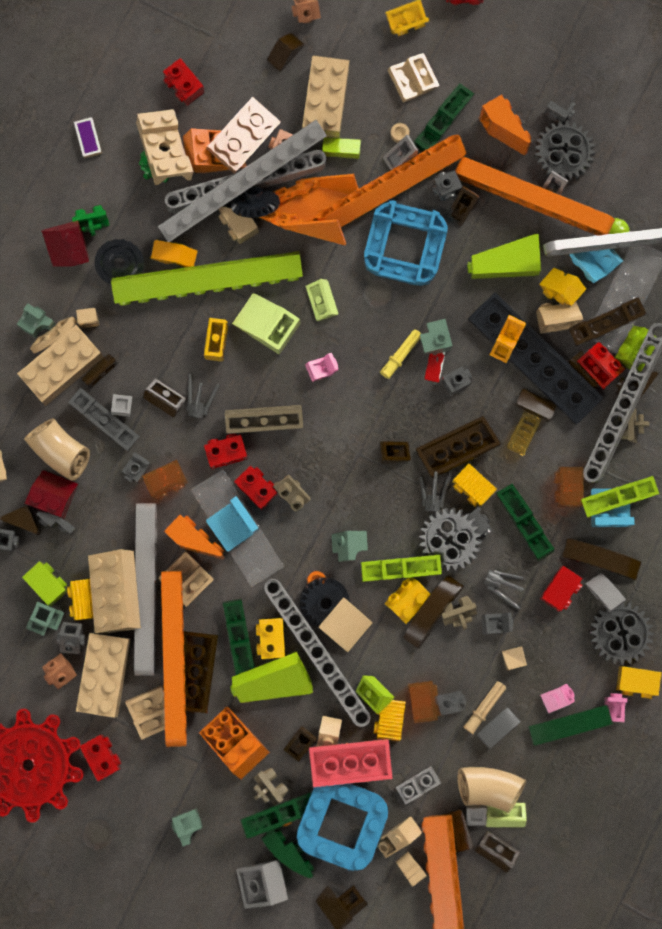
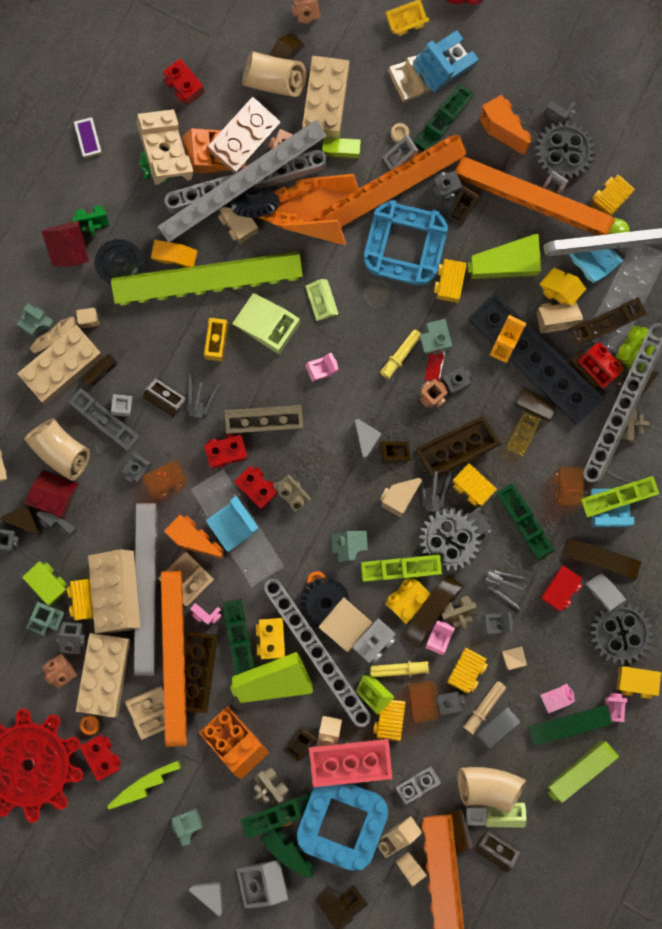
none -> orange tile [80,715,100,735]
none -> lime slope [108,761,181,809]
none -> light grey slope [189,882,223,916]
none -> bright pink bracket [190,603,222,625]
none -> tan brick [242,51,307,97]
none -> light grey brick [352,618,395,663]
none -> light grey slope [355,419,382,460]
none -> light yellow axle [370,661,429,677]
none -> tan slope [380,478,422,517]
none -> dark azure brick [413,30,479,93]
none -> nougat brick [420,379,448,409]
none -> bright pink bracket [425,621,455,655]
none -> yellow brick [434,259,467,303]
none -> yellow brick [447,648,488,694]
none -> lime slope [547,740,619,803]
none -> yellow brick [591,175,635,216]

